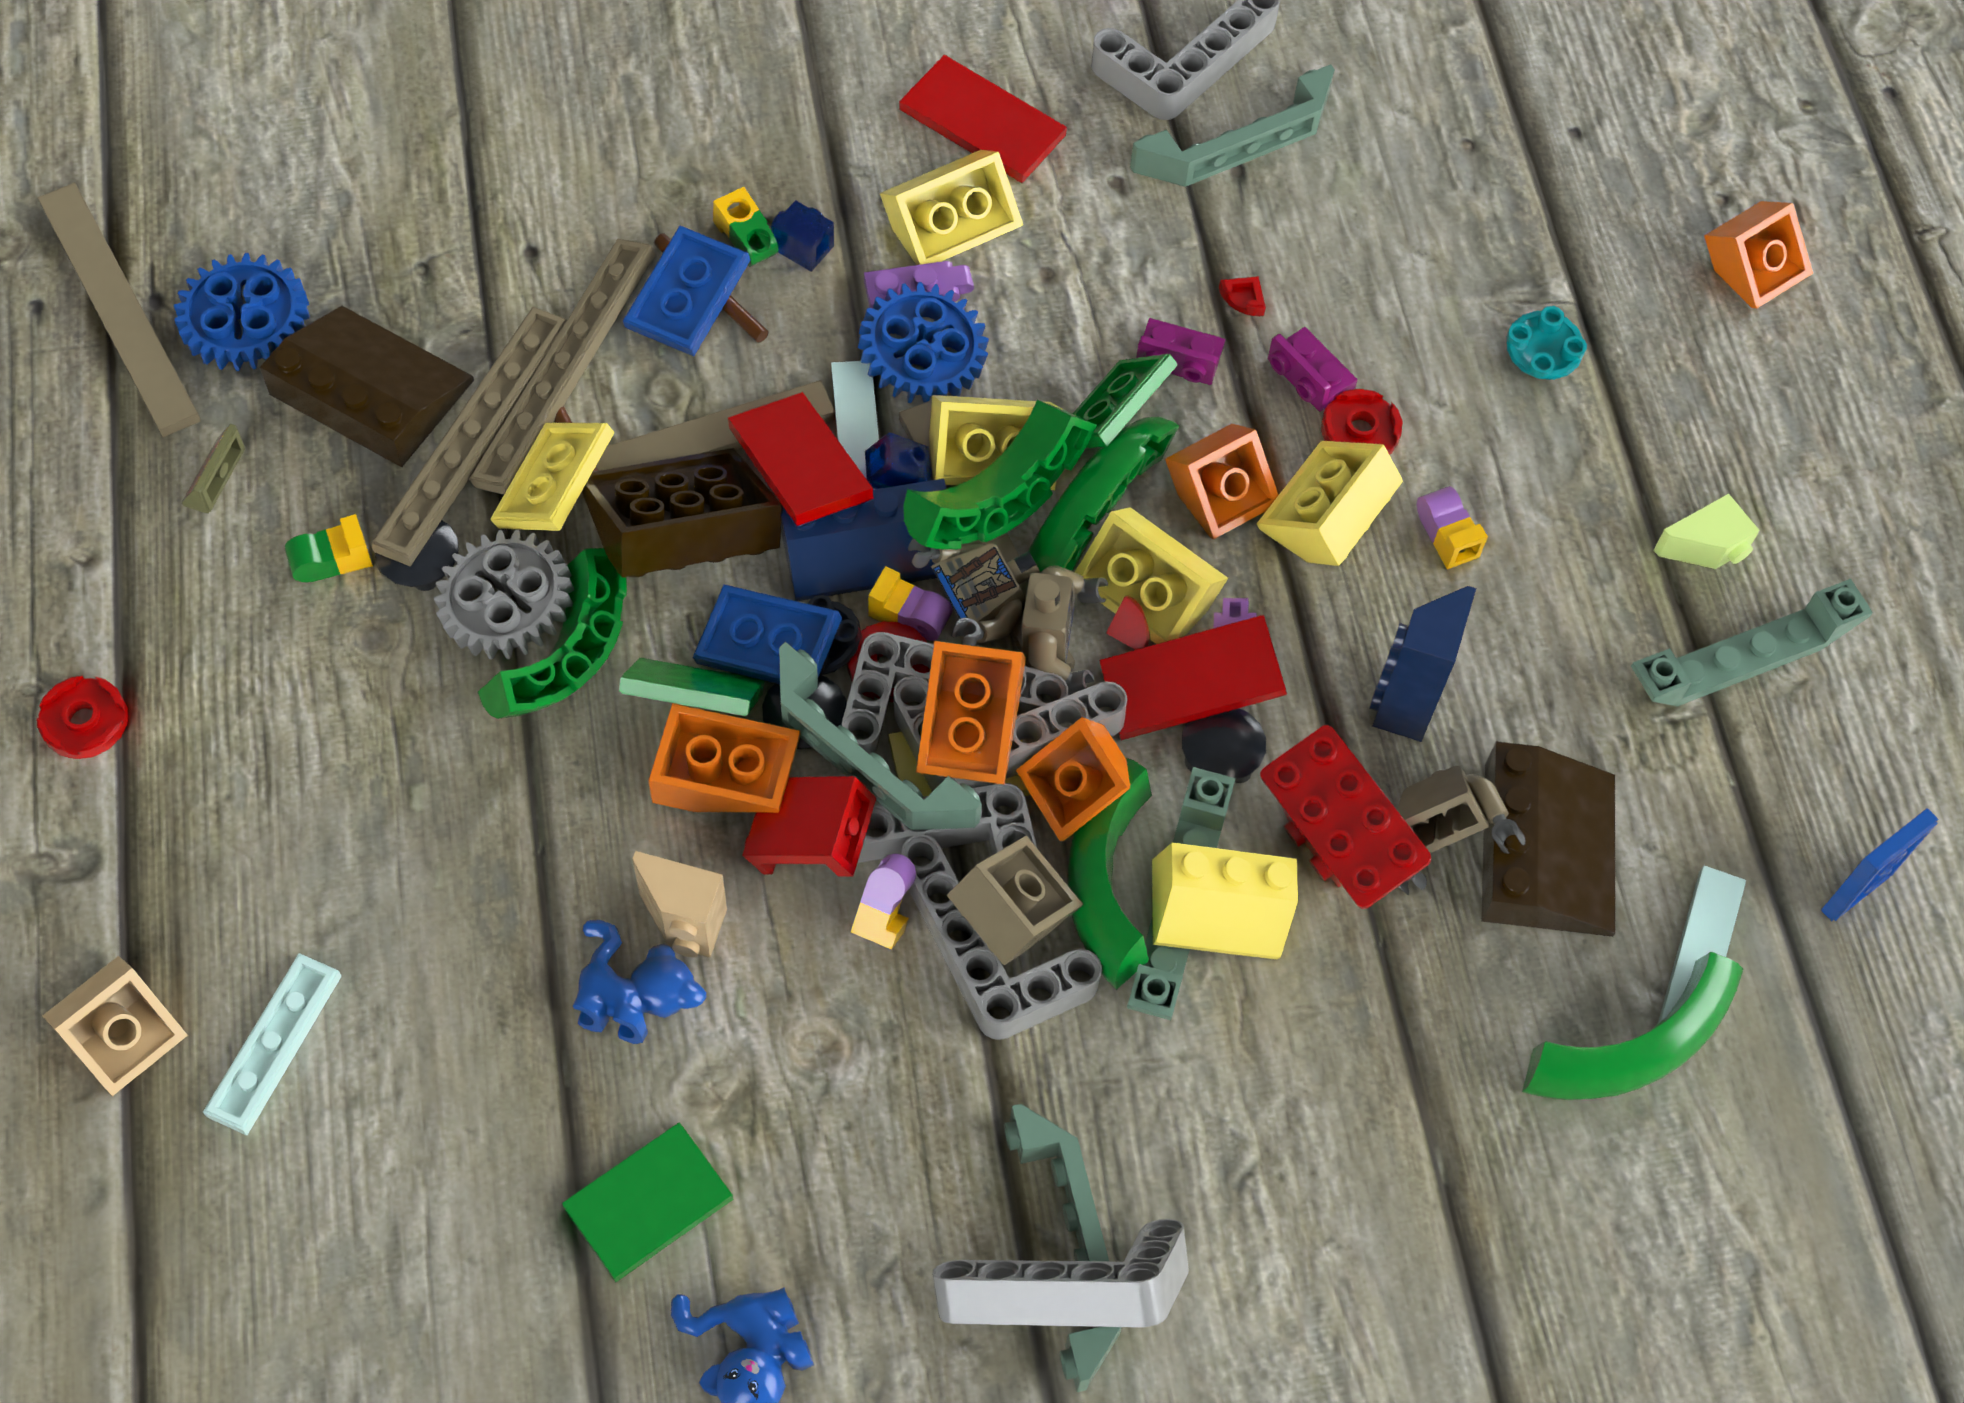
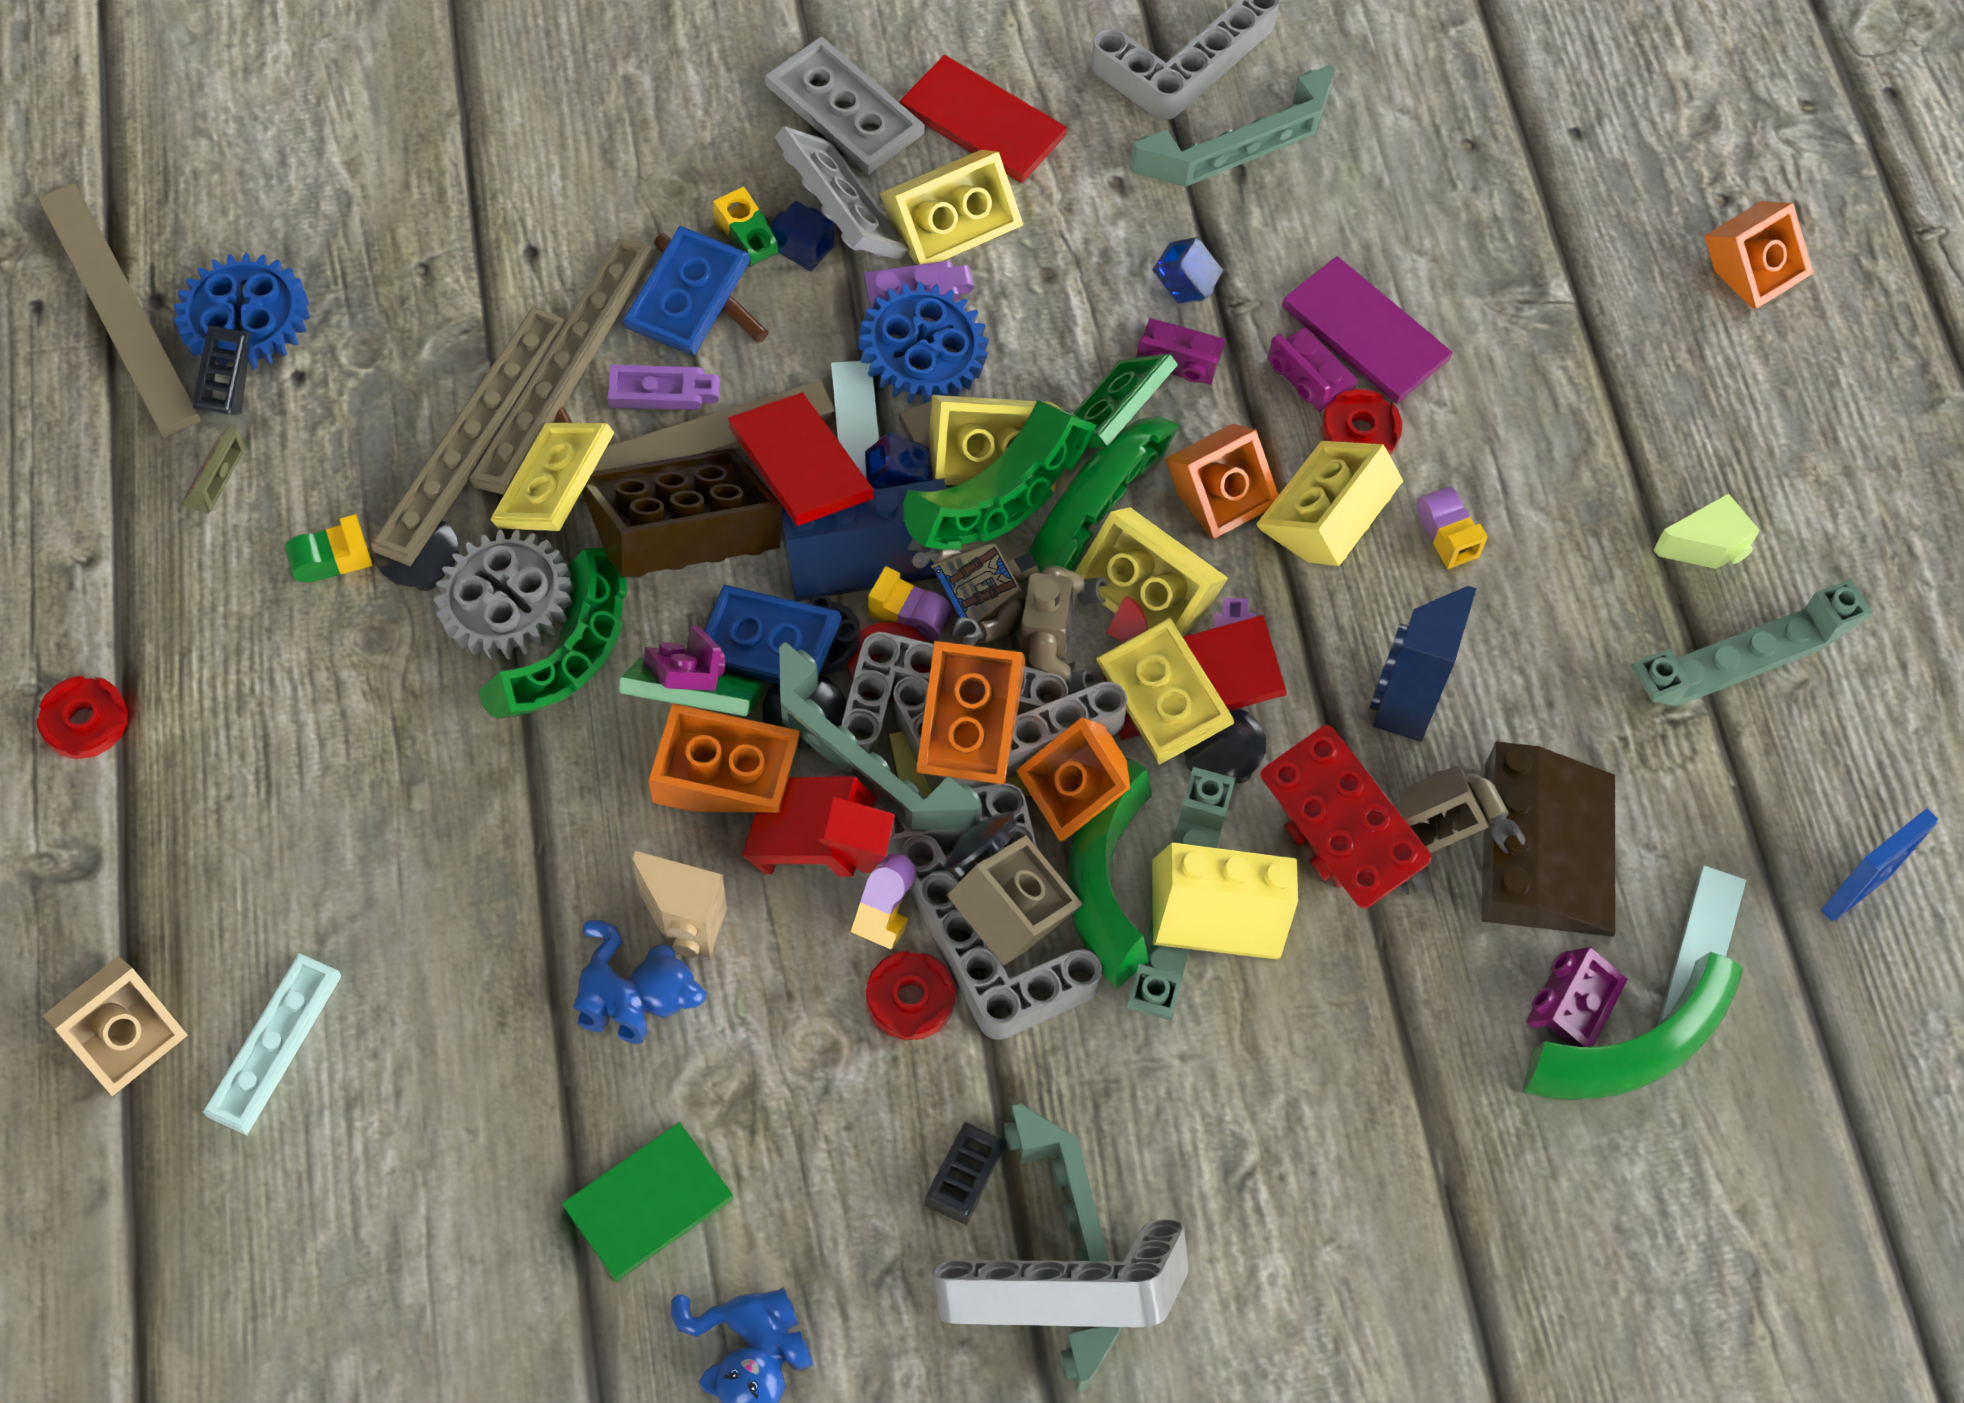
dark brown slope [260,306,474,467] -> none
red tile [1219,276,1266,317] -> none
teal dish [1506,306,1587,380] -> none
none -> black slope [193,325,251,415]
none -> medium lavender hinge [608,365,720,410]
none -> magenta bracket [643,626,725,691]
none -> light grey plate [765,36,924,175]
none -> light grey plate [774,126,910,260]
none -> red slope [816,796,895,873]
none -> red tile [866,951,955,1041]
none -> black slope [925,1122,1007,1226]
none -> black dish [943,811,1017,880]
none -> light yellow tile [1096,618,1234,765]
none -> clear blue brick [1152,237,1223,304]
none -> magenta tile [1282,256,1452,404]
none -> magenta bracket [1526,947,1628,1047]

